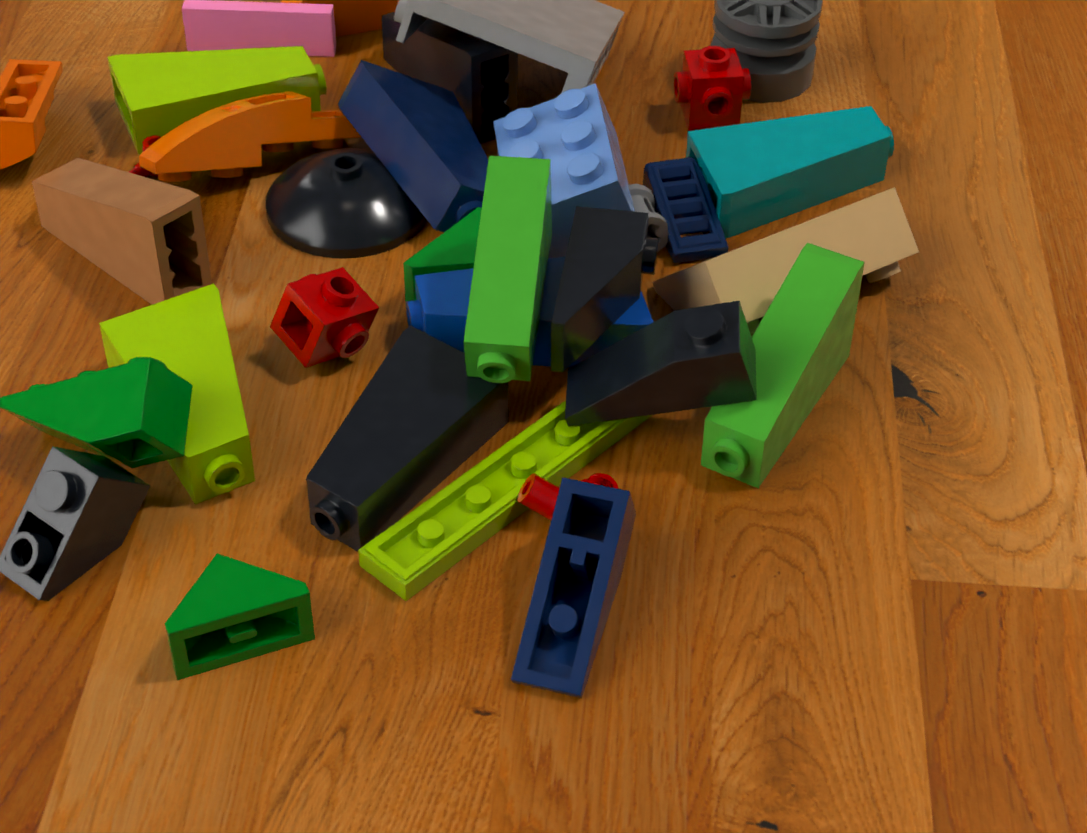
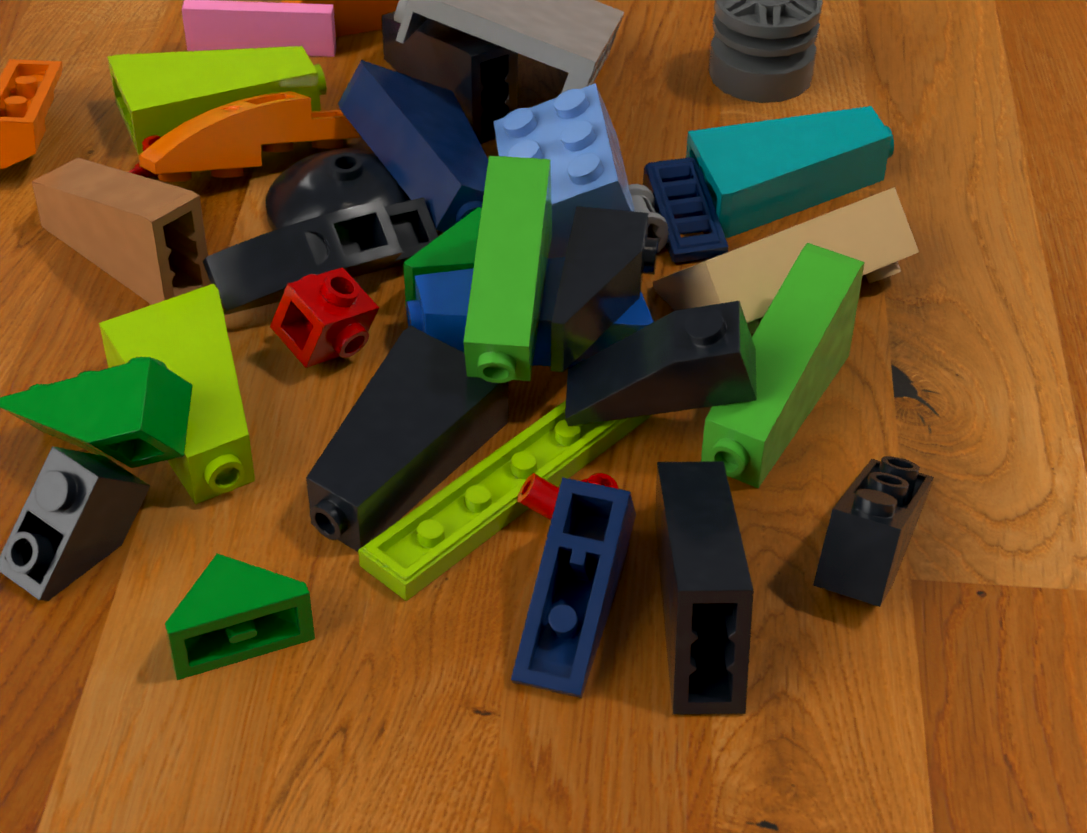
red brick [673,46,751,131] -> none
none -> black slope [202,198,439,315]
none -> black slope [655,461,754,714]
none -> black slope [813,456,934,607]

